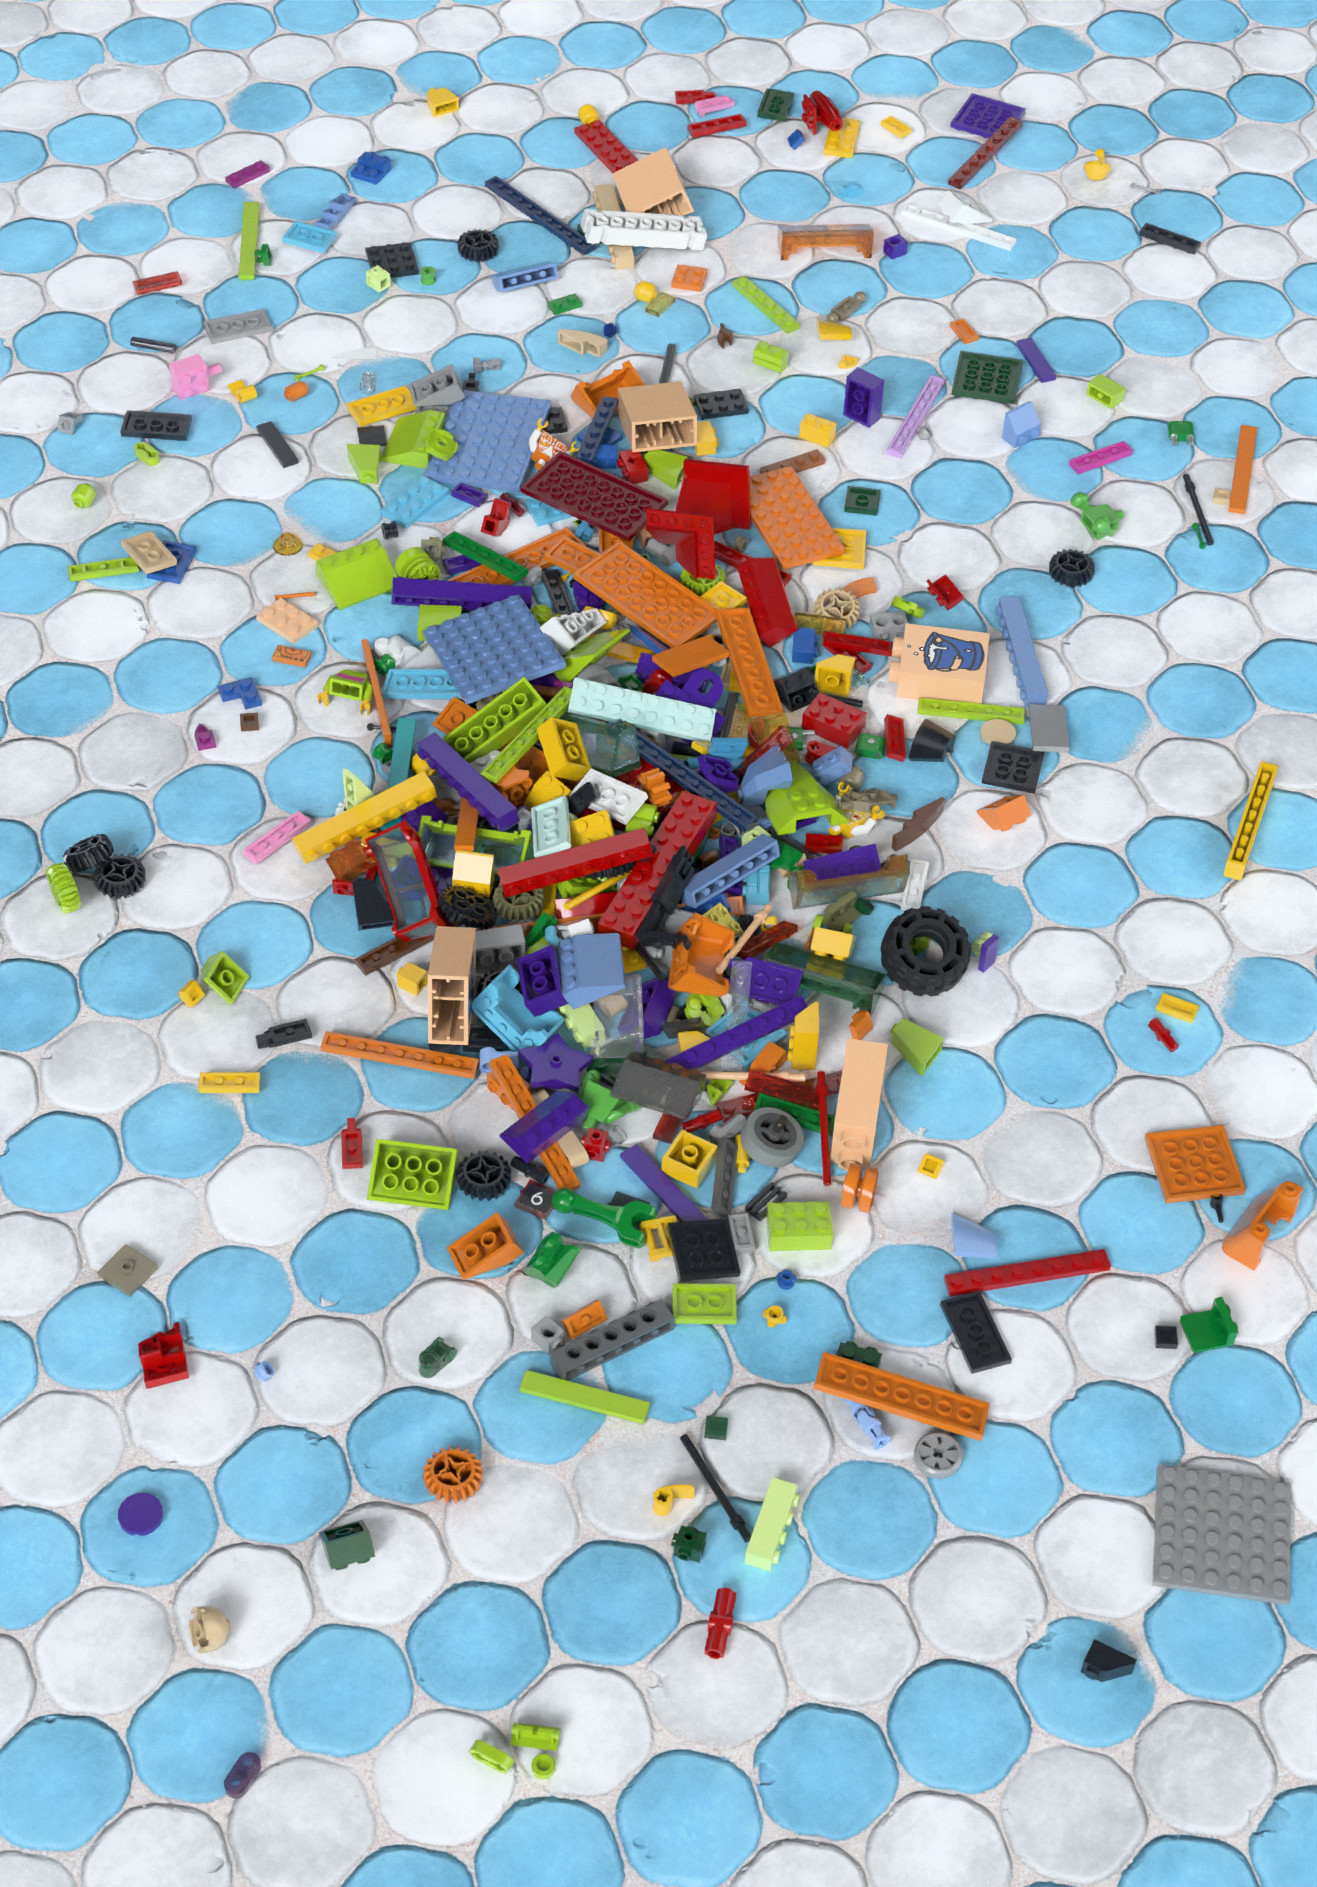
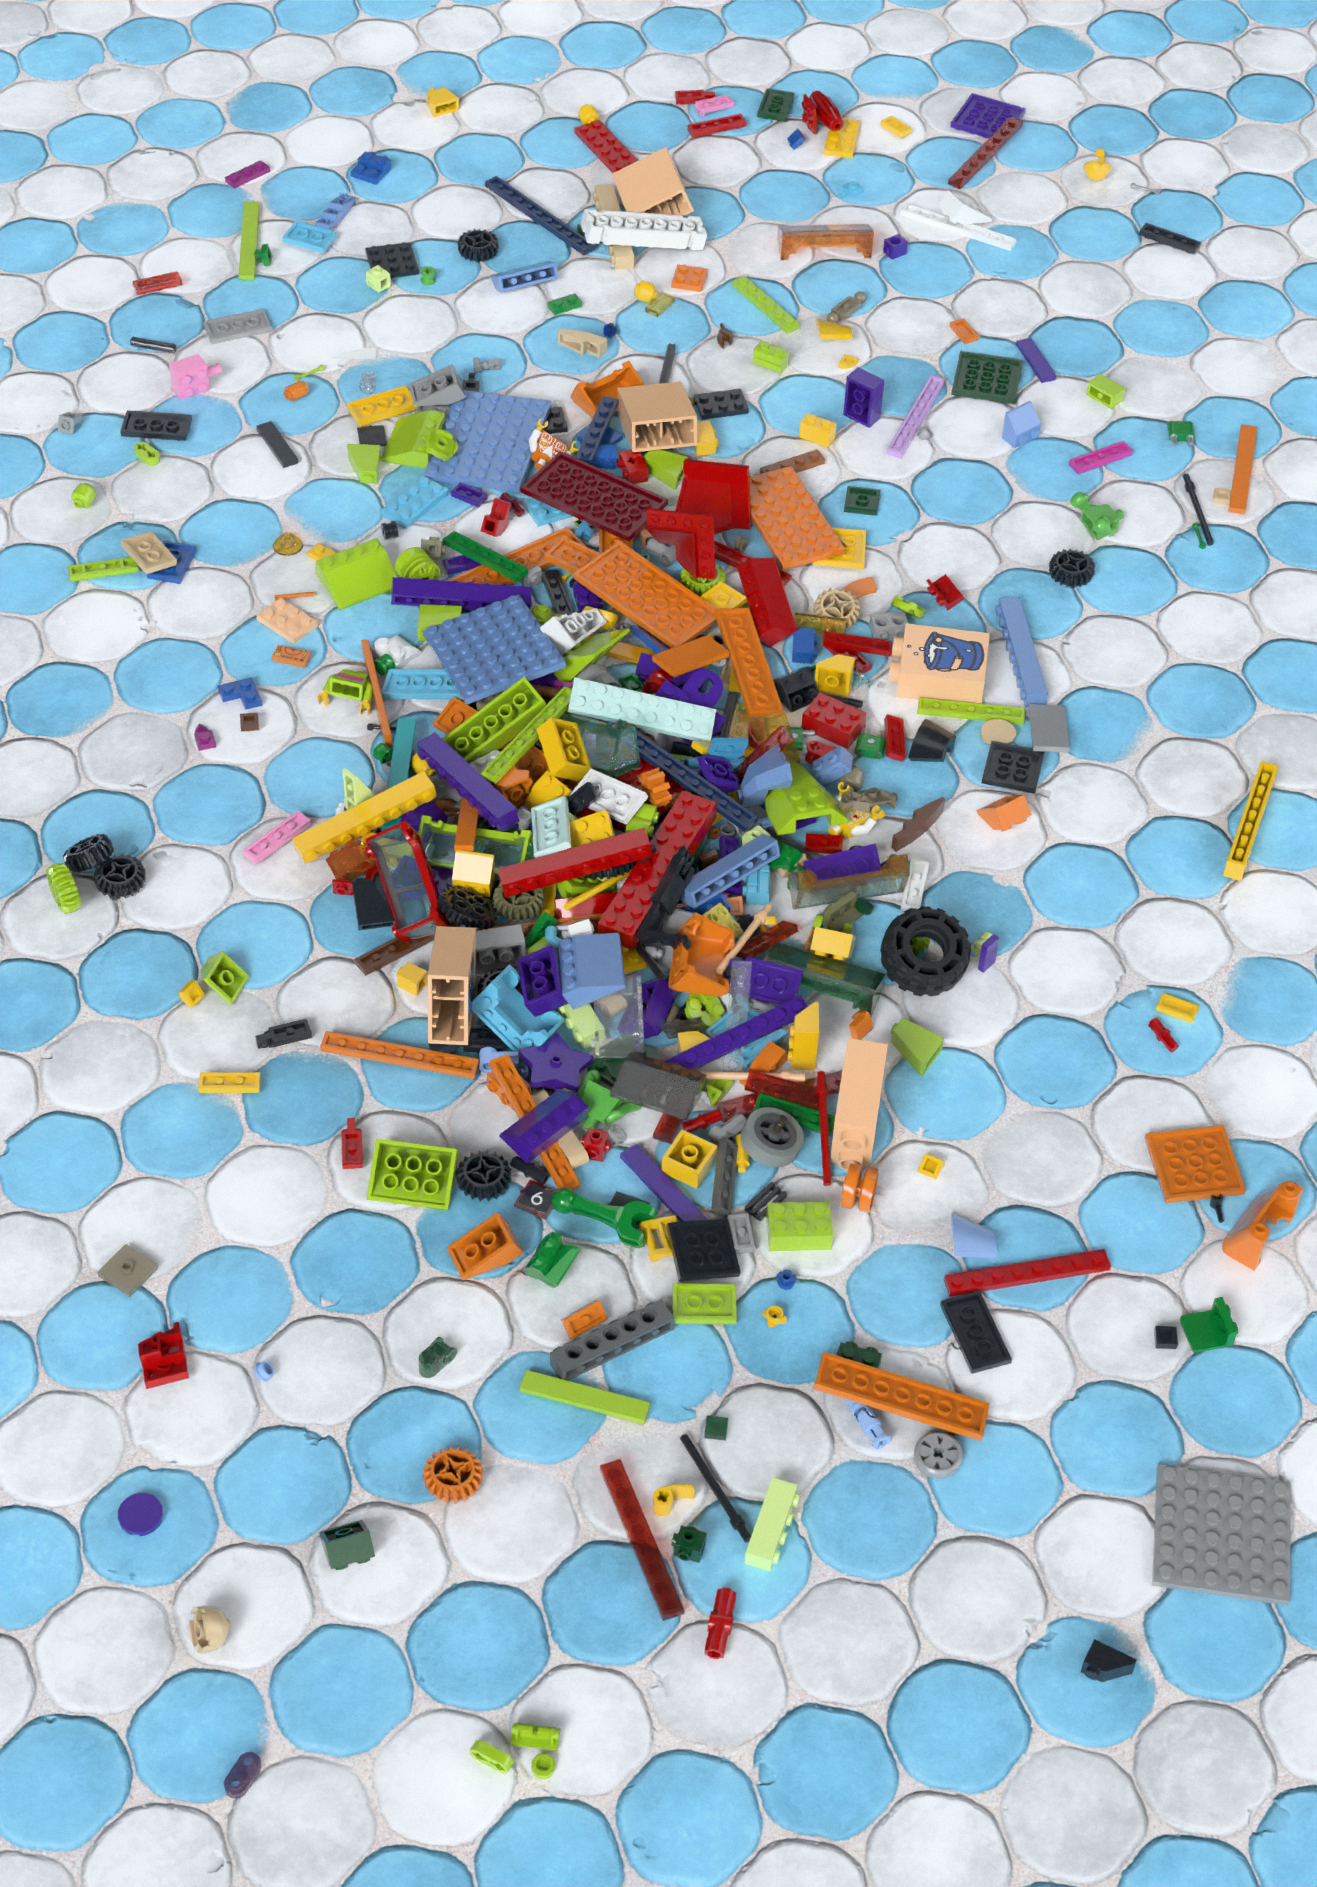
yellow panel [228,380,257,404] -> none
light grey brick [531,1315,564,1355] -> none
none -> clear red plate [600,1459,684,1621]

